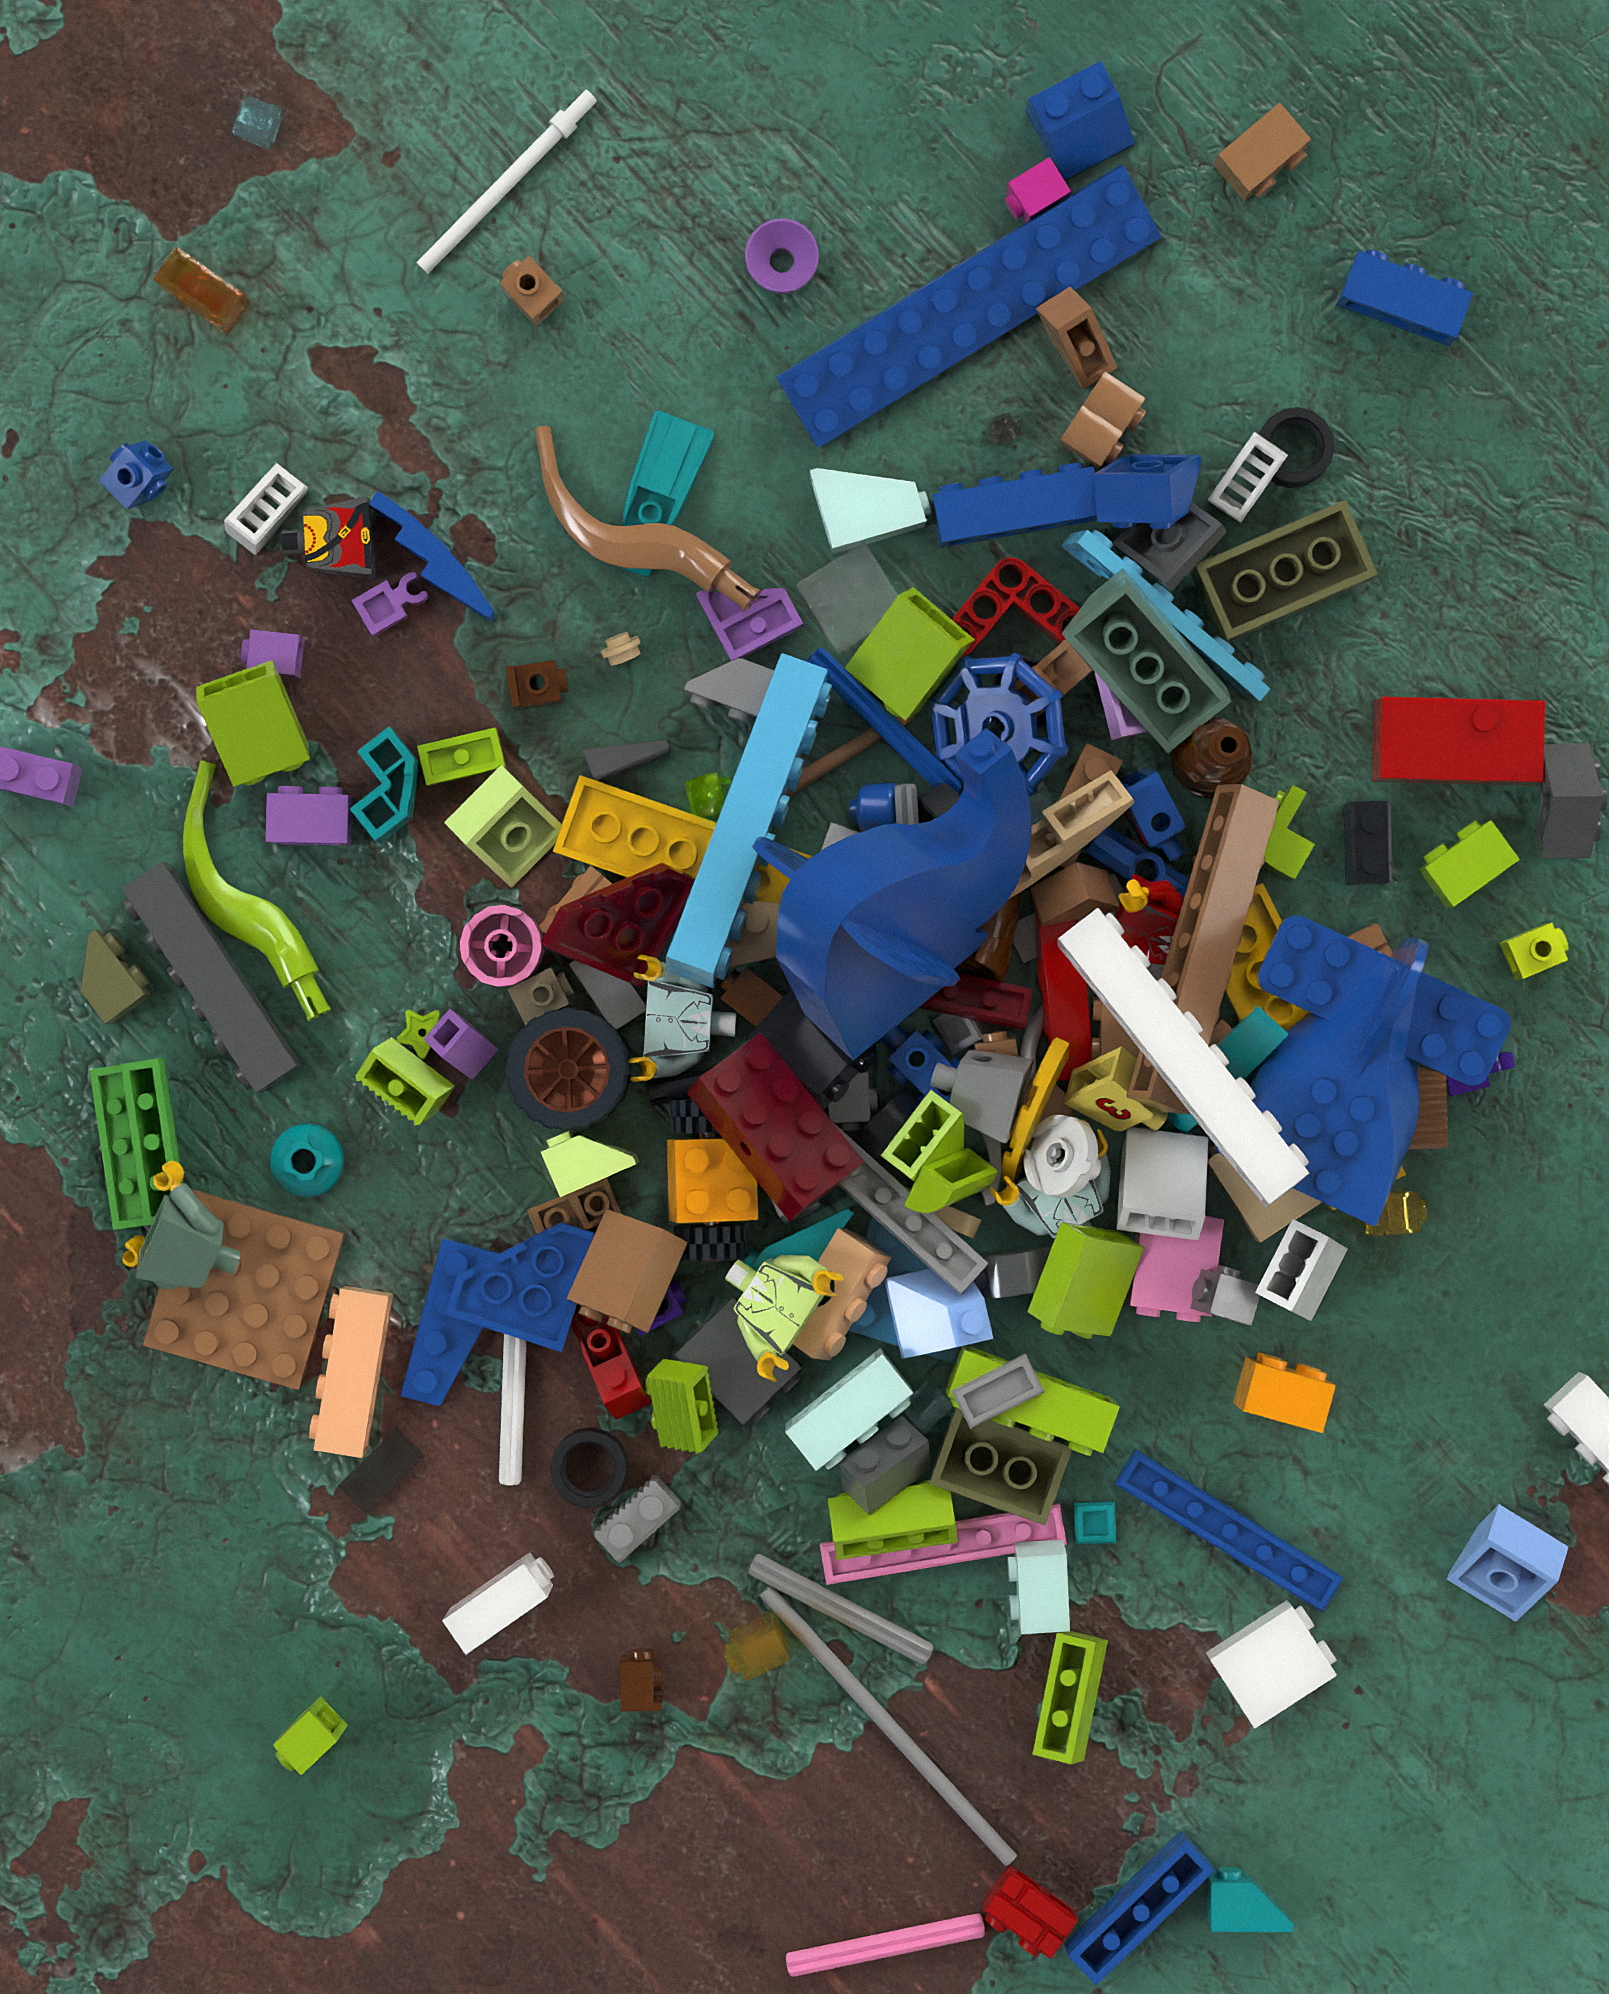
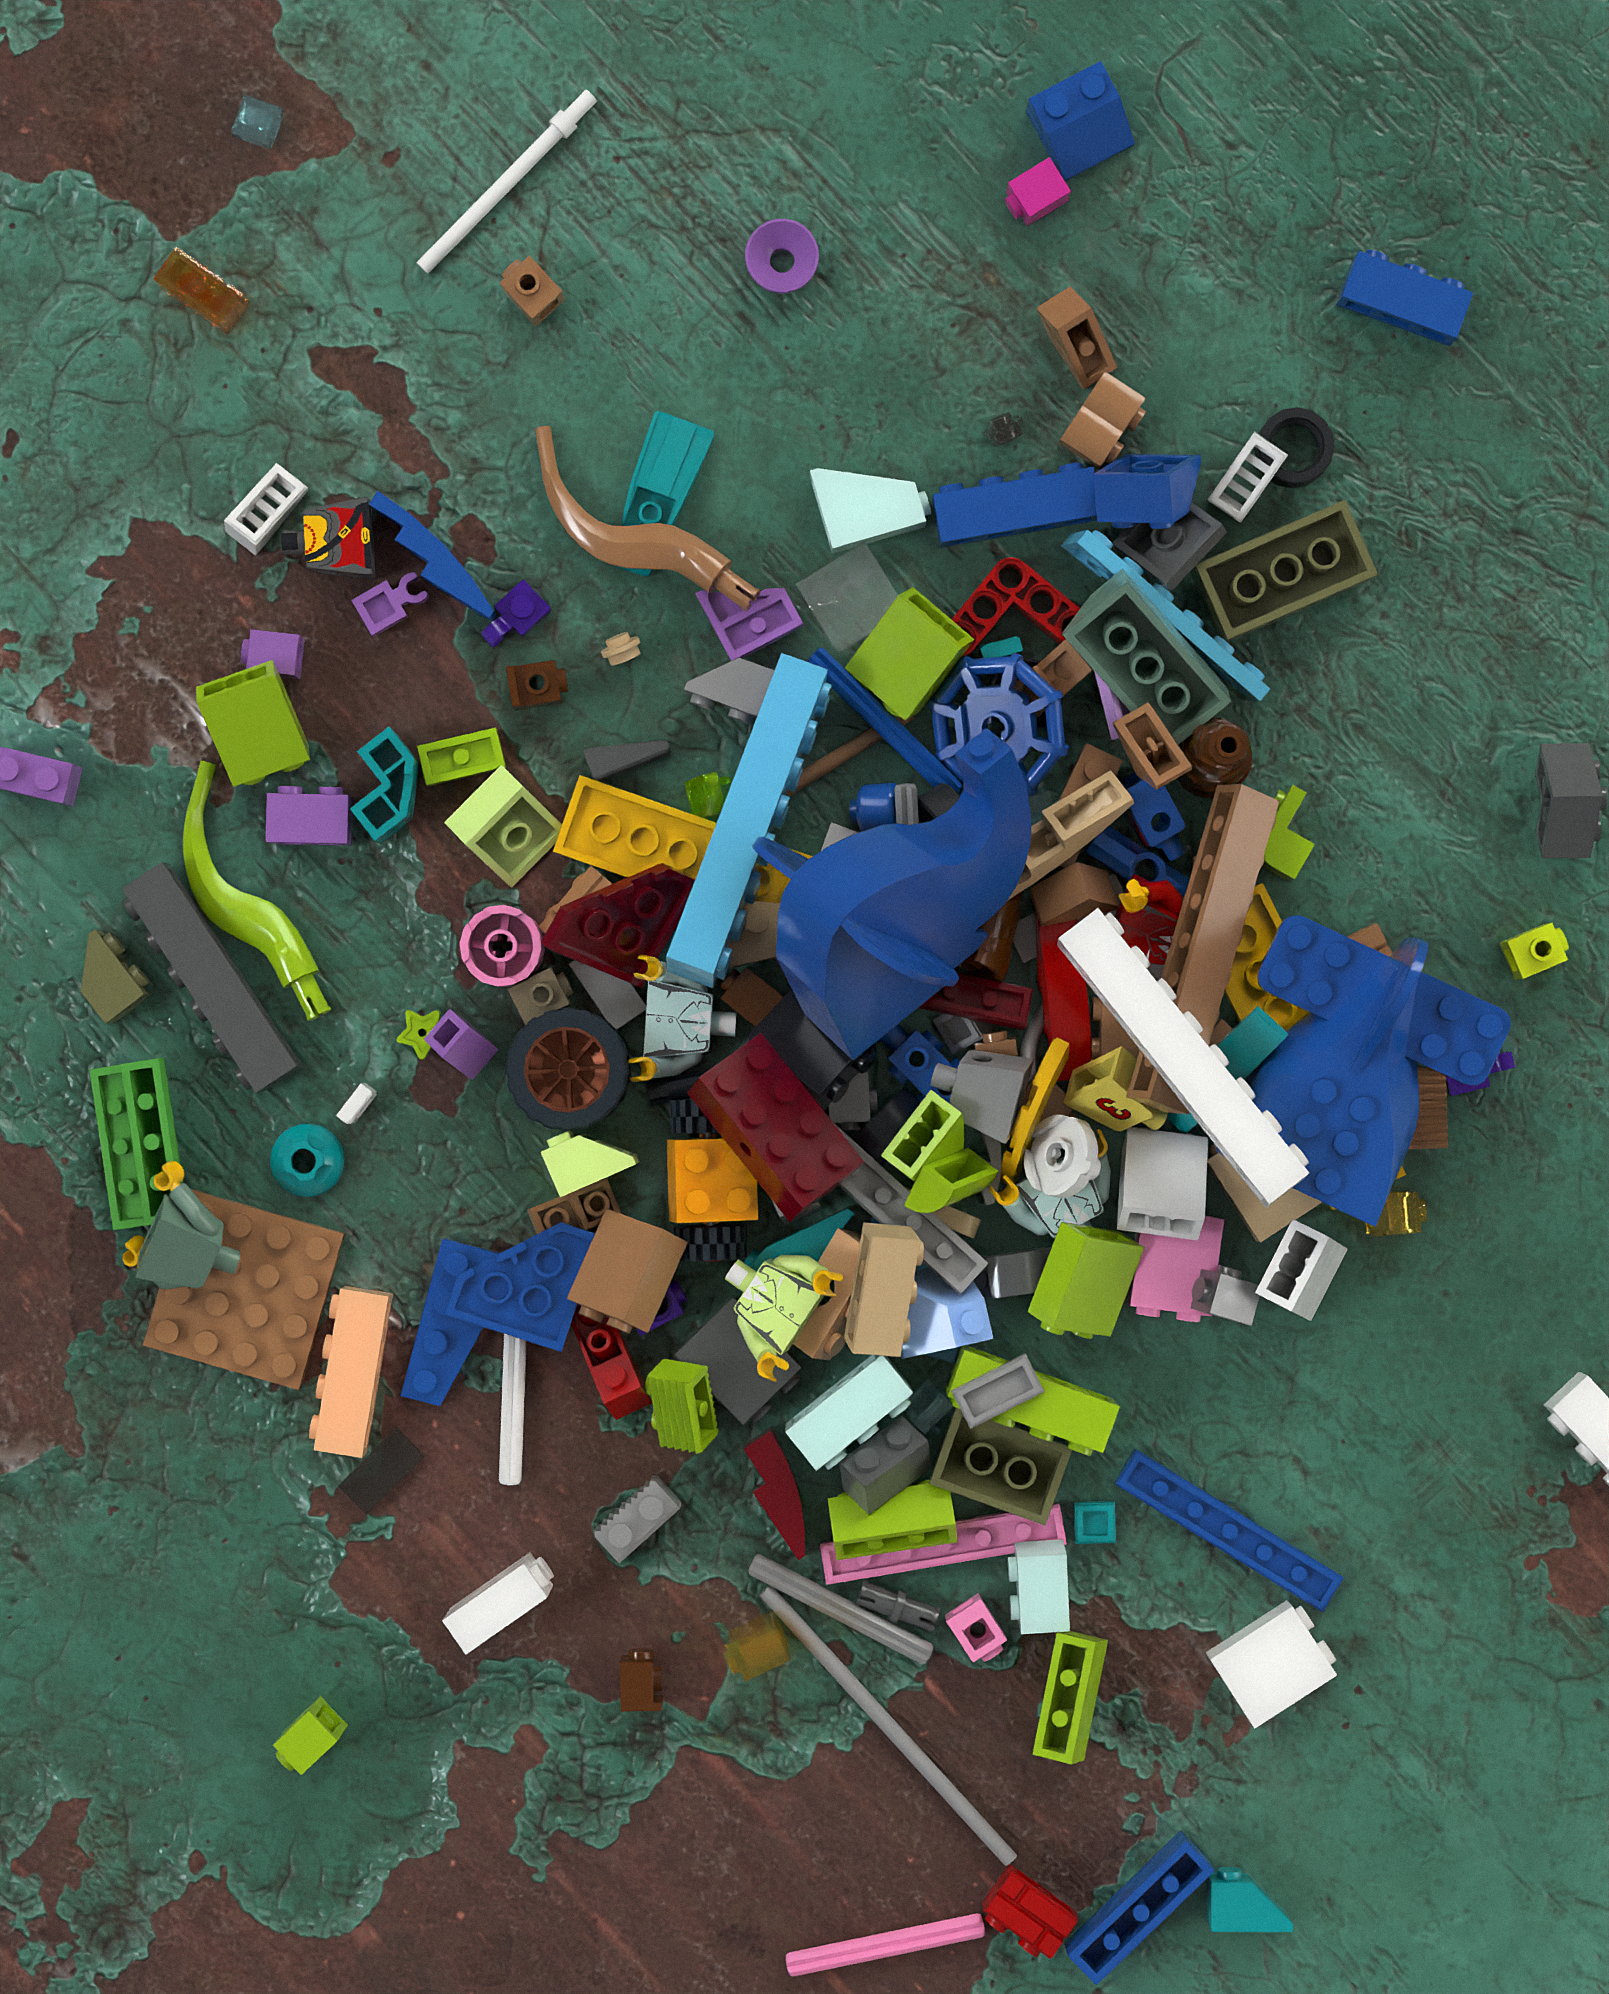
blue brick [99,440,174,509] -> none
lime brick [356,1037,455,1126] -> none
black tyre [550,1427,629,1508] -> none
blue plate [775,165,1161,448] -> none
medium nougat piece [1213,102,1311,201] -> none
light orange brick [1233,1352,1336,1433] -> none
black brick [1343,801,1393,886] -> none
red brick [1372,696,1545,786] -> none
lime brick [1418,820,1520,909] -> none
light blue slope [1447,1504,1568,1622] -> none
none -> white tile [336,1083,377,1124]
none -> dark purple plate [481,579,552,648]
none -> dark red slope [743,1427,805,1560]
none -> tan brick [844,1222,924,1357]
none -> dark grey pin [855,1580,940,1633]
none -> bright pink brick [945,1593,1007,1662]
none -> teal tile [978,636,1023,658]
none -> medium nougat slope [1113,702,1192,790]

